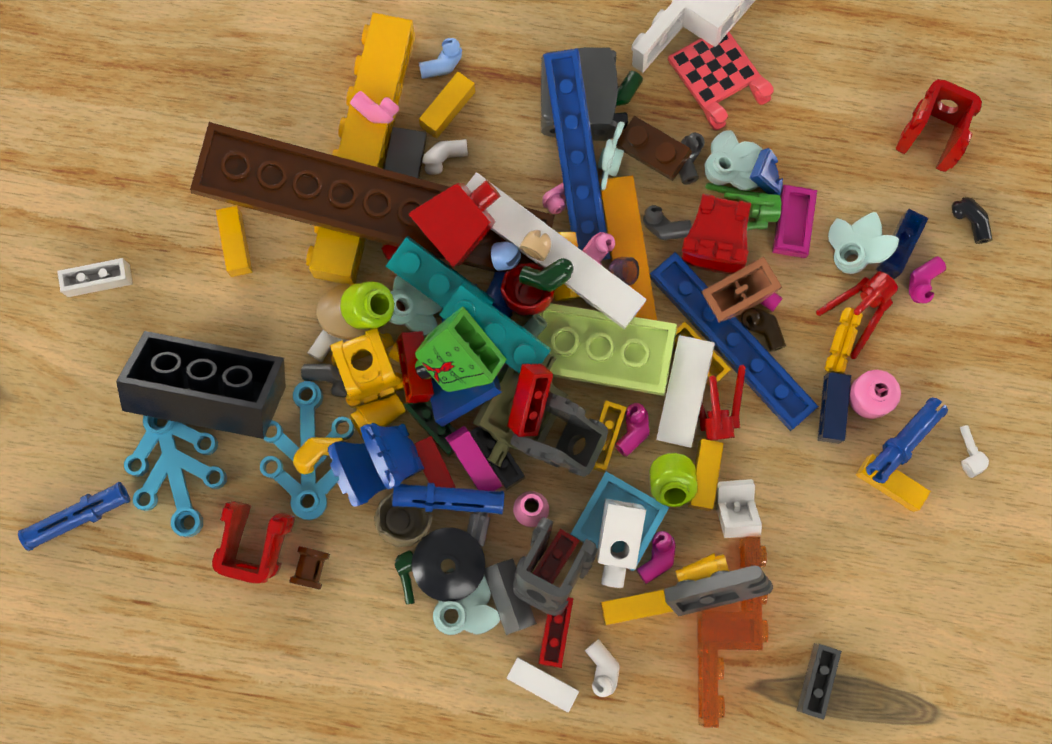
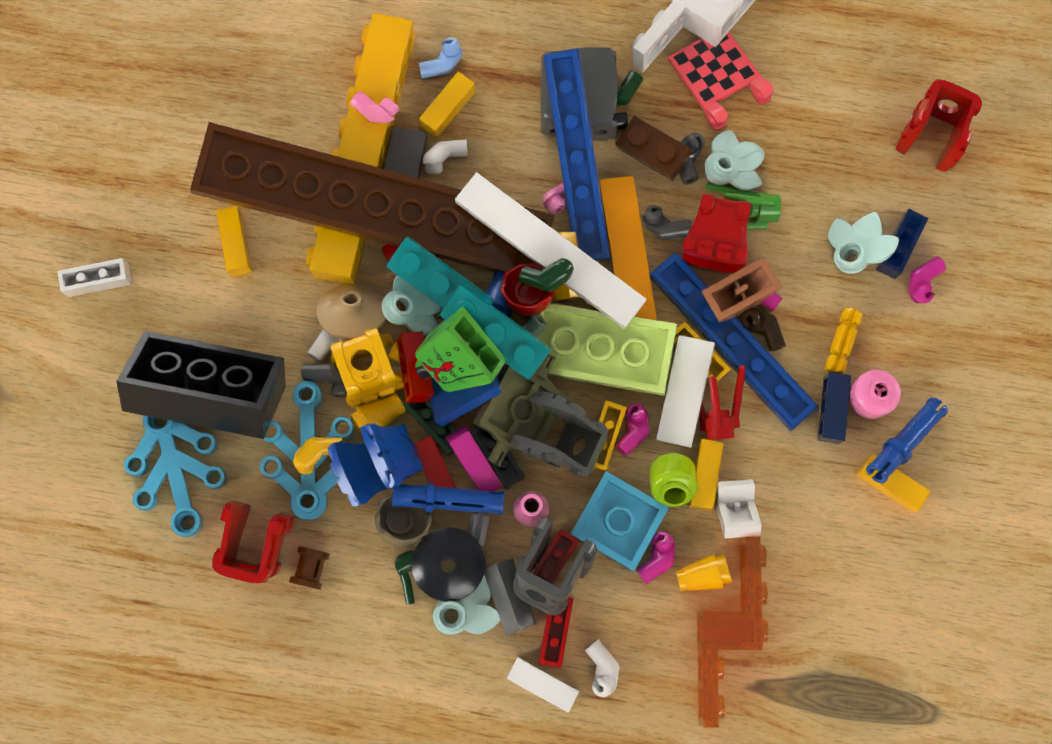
blue pin [18,482,130,551] -> none
lime head [340,281,395,330] -> none
red torso [408,180,501,267] -> none
light blue hinge [491,242,521,271] -> none
red piece [507,364,553,437] -> none
tan hinge [519,230,551,261] -> none
bright pink arm [582,232,615,265] -> none
white torso [596,498,646,588] -> none
light aqua plate [597,121,625,191] -> none
yellow piece [600,589,673,625] -> none
hinge [608,257,639,285] -> none
dark grey hinge [664,565,773,616] -> none
blue tile [750,148,783,195] -> none
dark pink tile [772,185,817,258] -> none
dark grey piece [797,643,842,720] -> none
red plant [816,271,898,359] -> none
black arm [952,197,993,244] -> none
white hand [960,425,989,478] -> none

